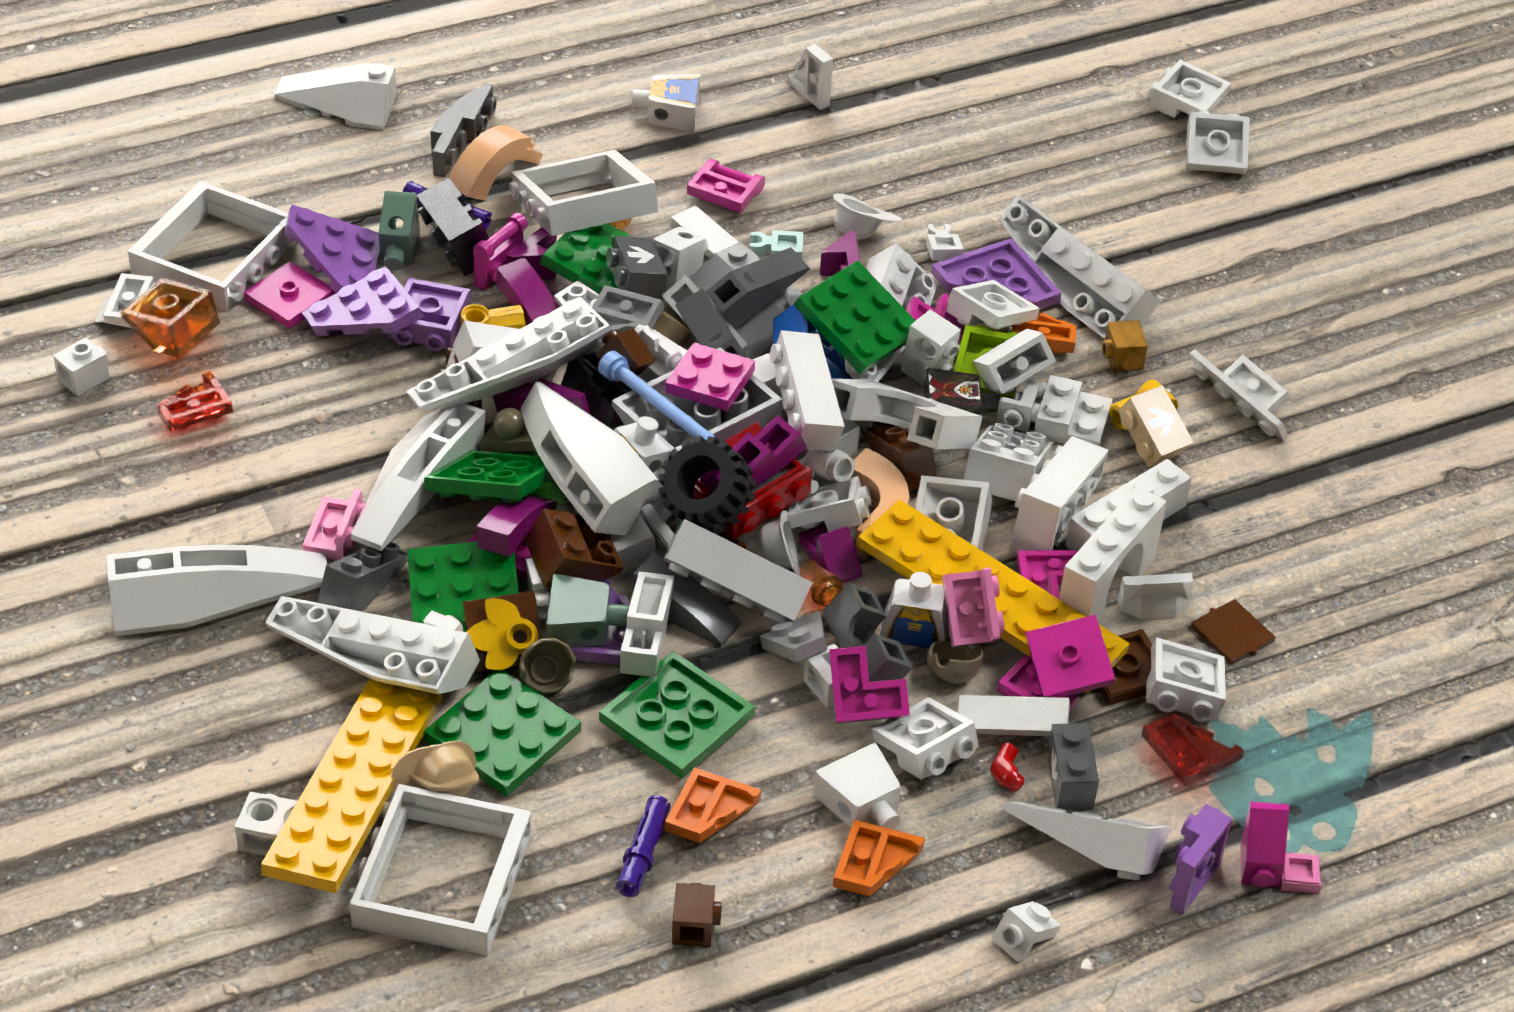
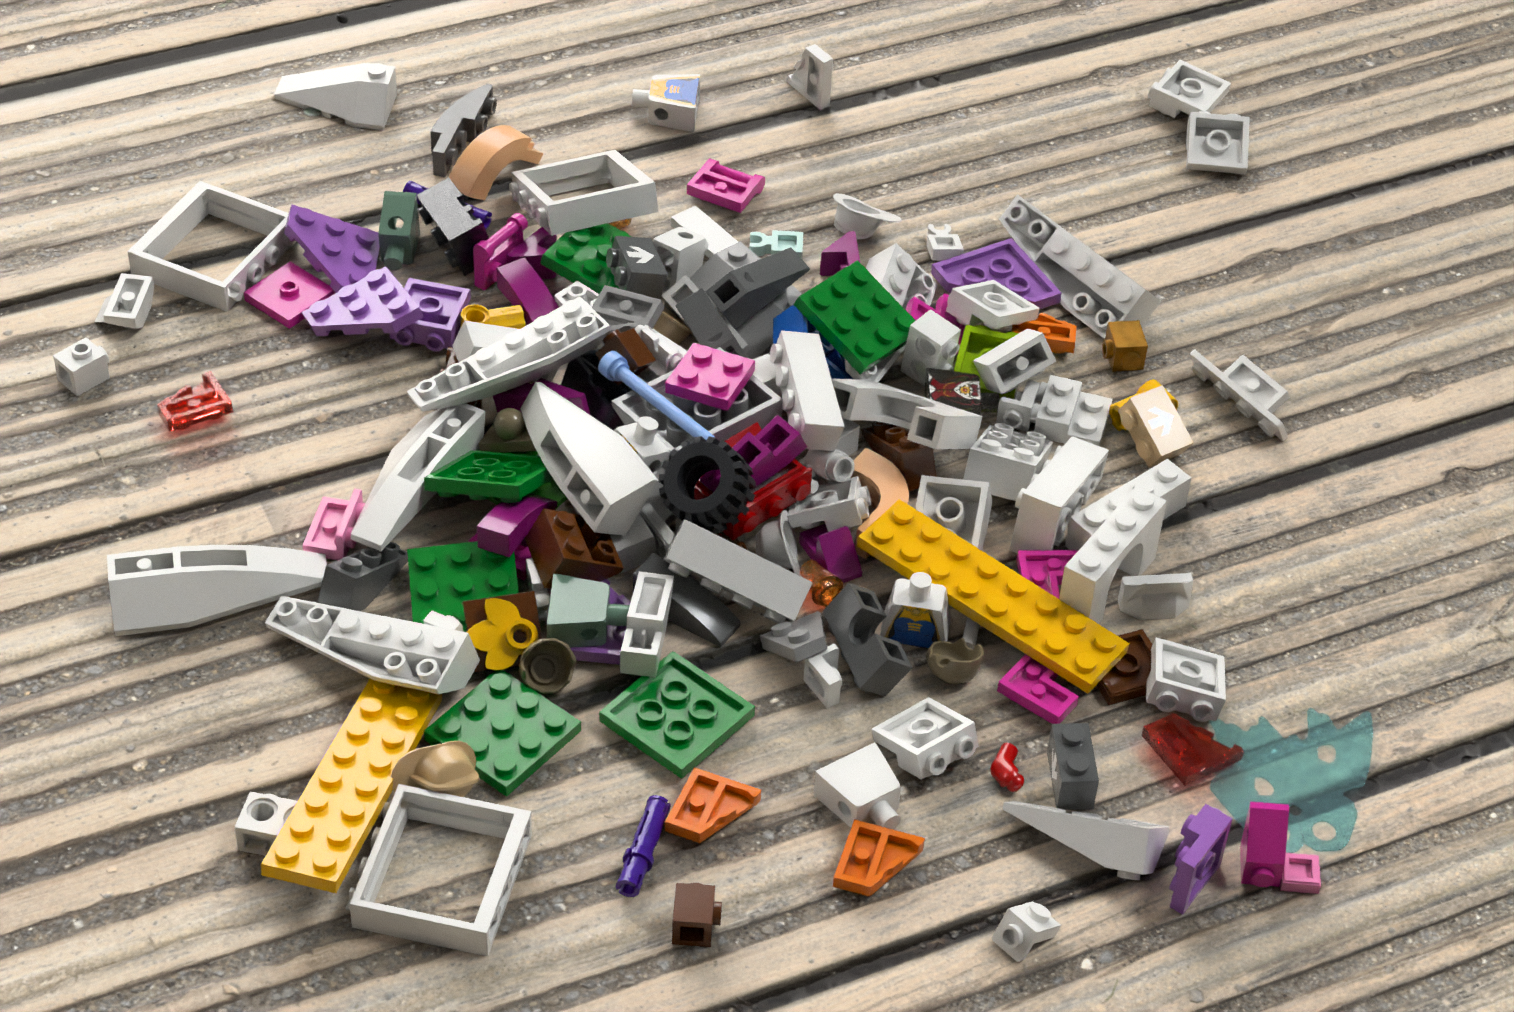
clear orange slope [120,278,220,358] -> none
dark pink plate [829,646,910,724] -> none
bright pink bracket [942,567,1004,647] -> none
white tile [958,695,1070,736] -> none
dark pink plate [1025,614,1115,698] -> none
reddish brown piece [1190,599,1276,665] -> none

